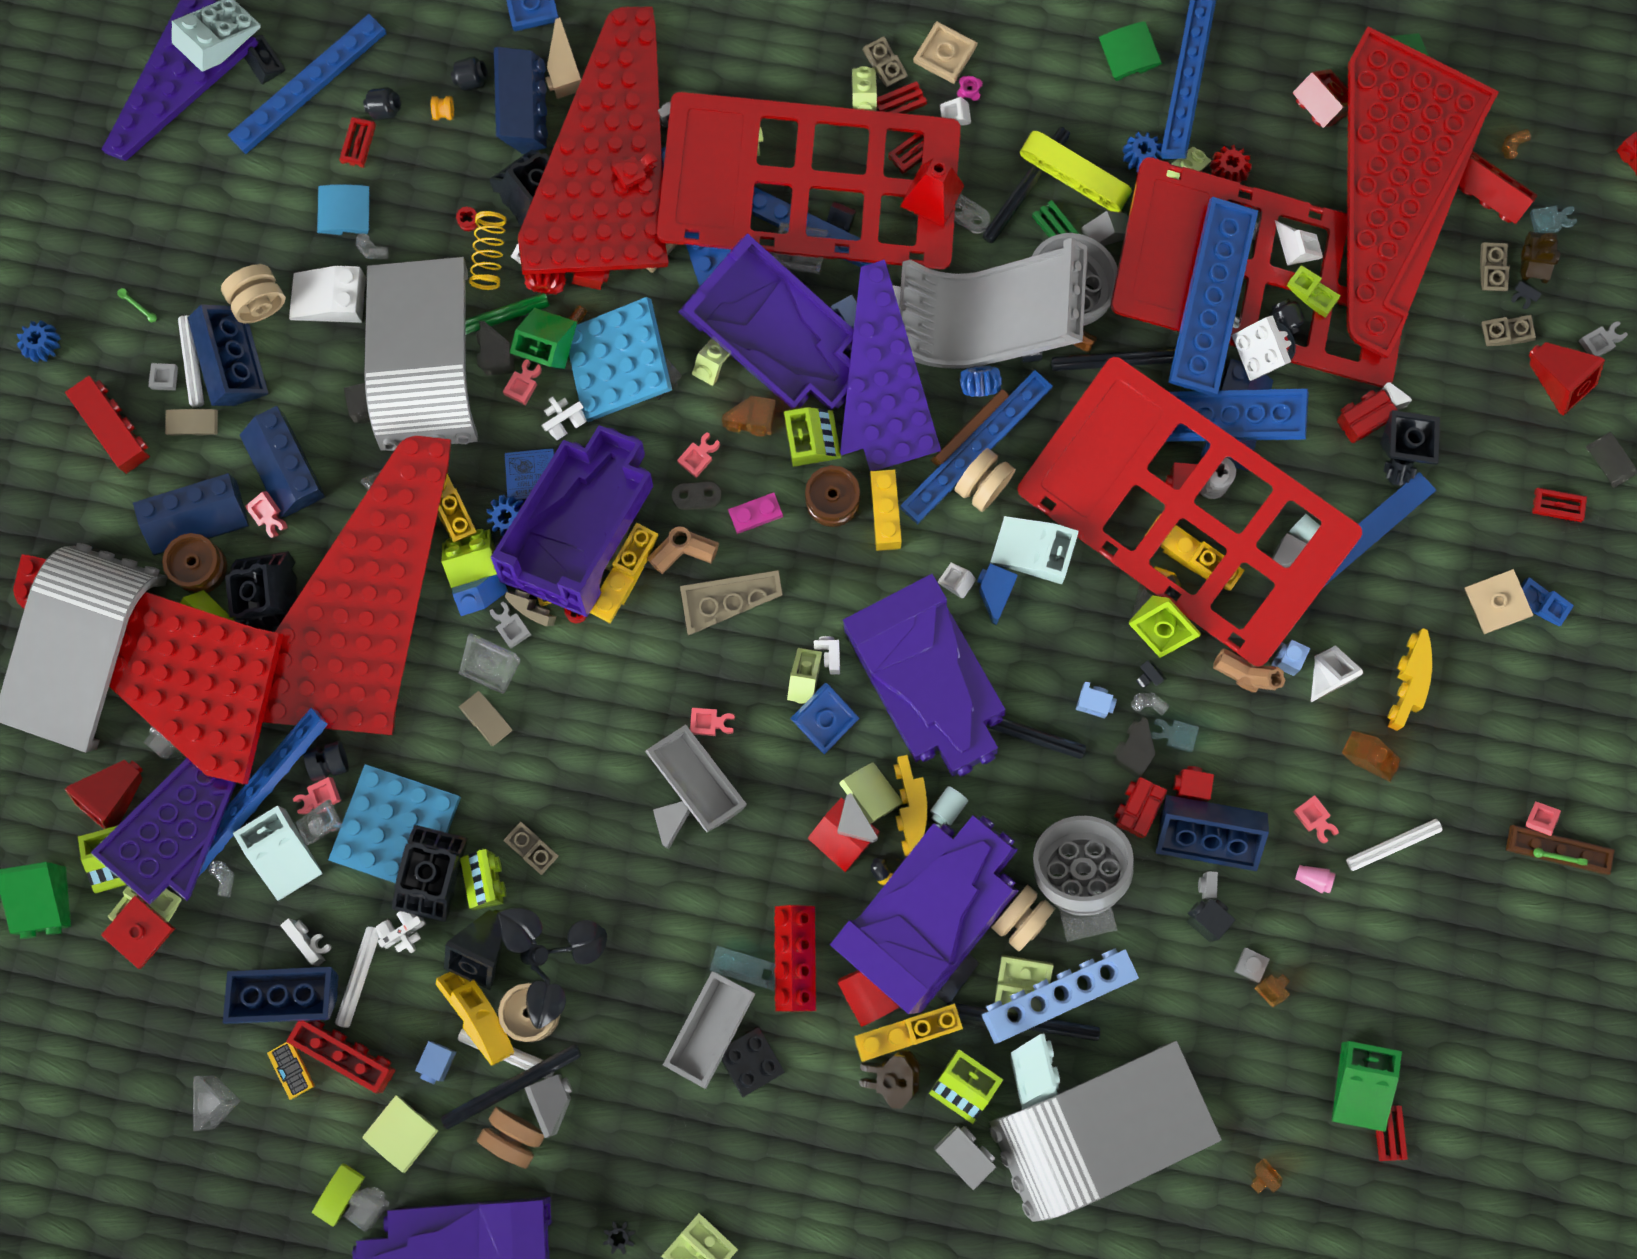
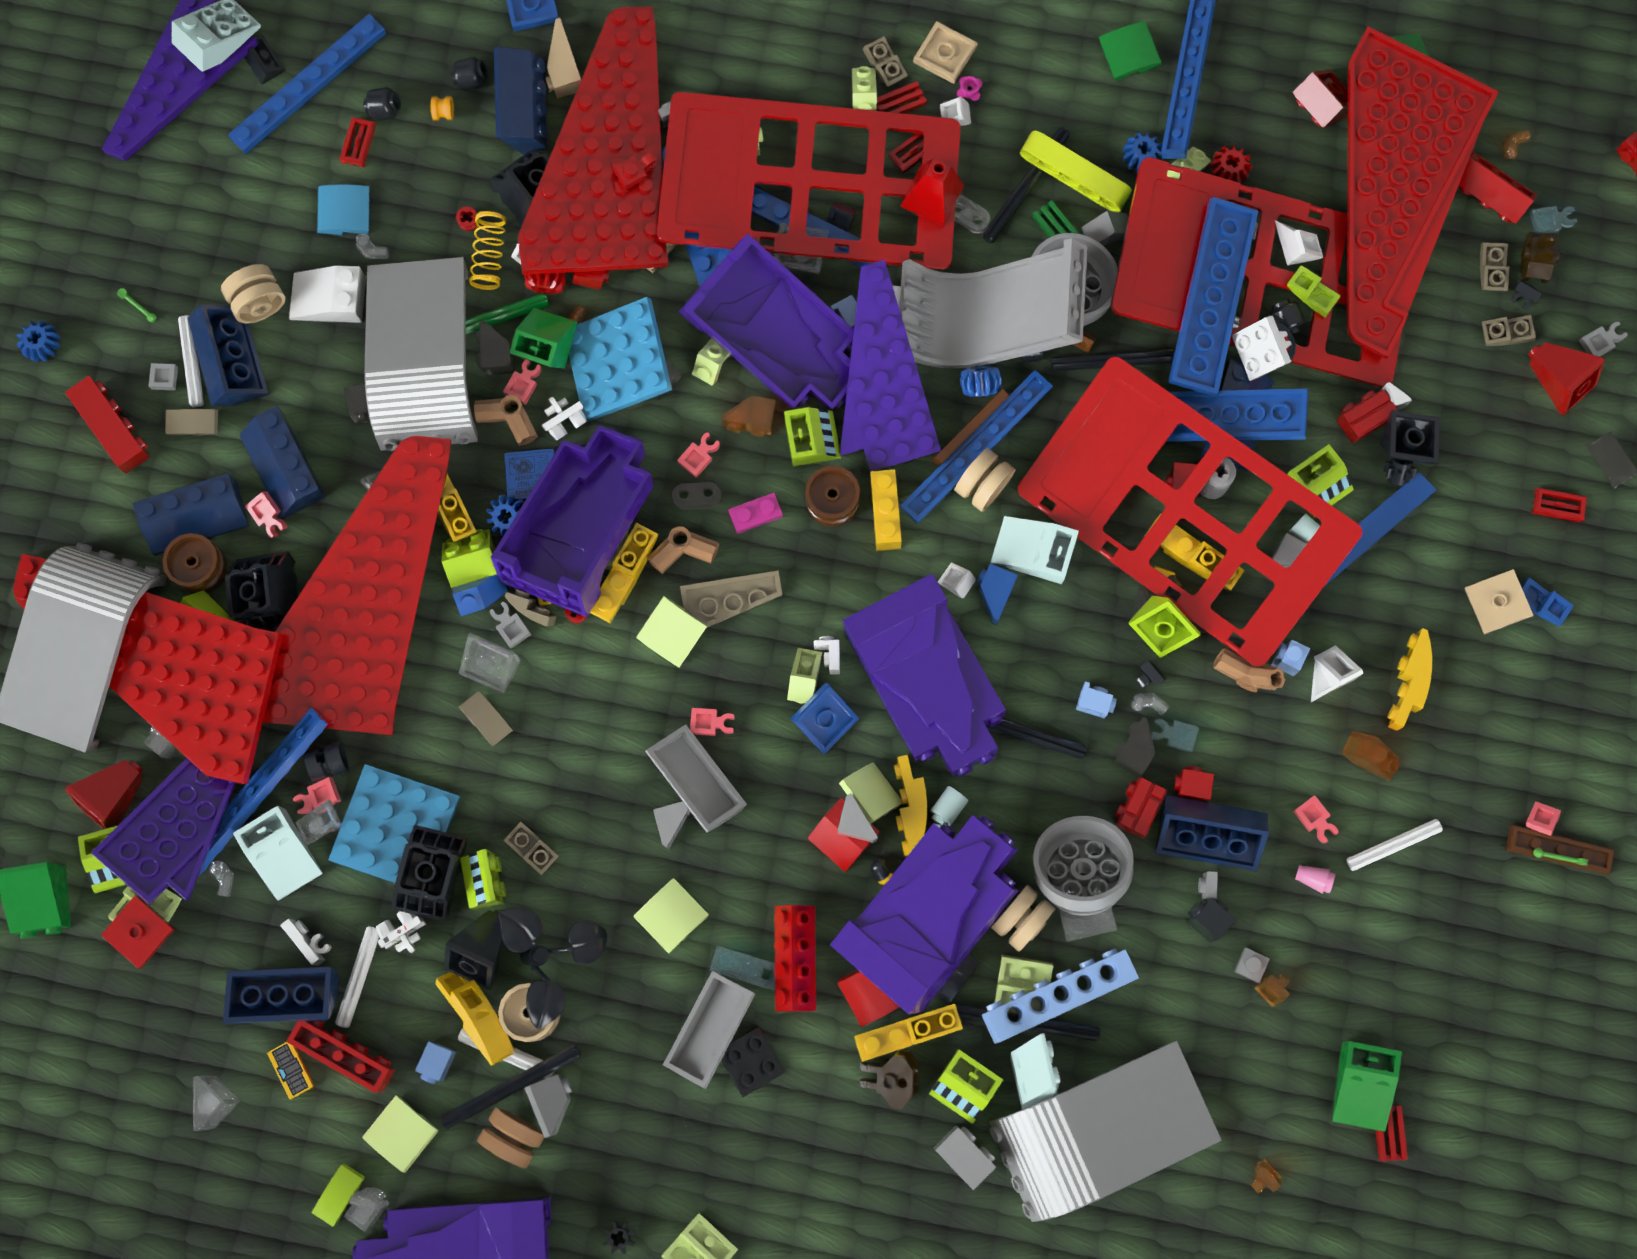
none -> medium nougat piece [474,395,538,446]
none -> yellowish green slope [634,878,709,953]
none -> yellowish green slope [636,596,707,667]
none -> lime slope [1287,444,1354,519]

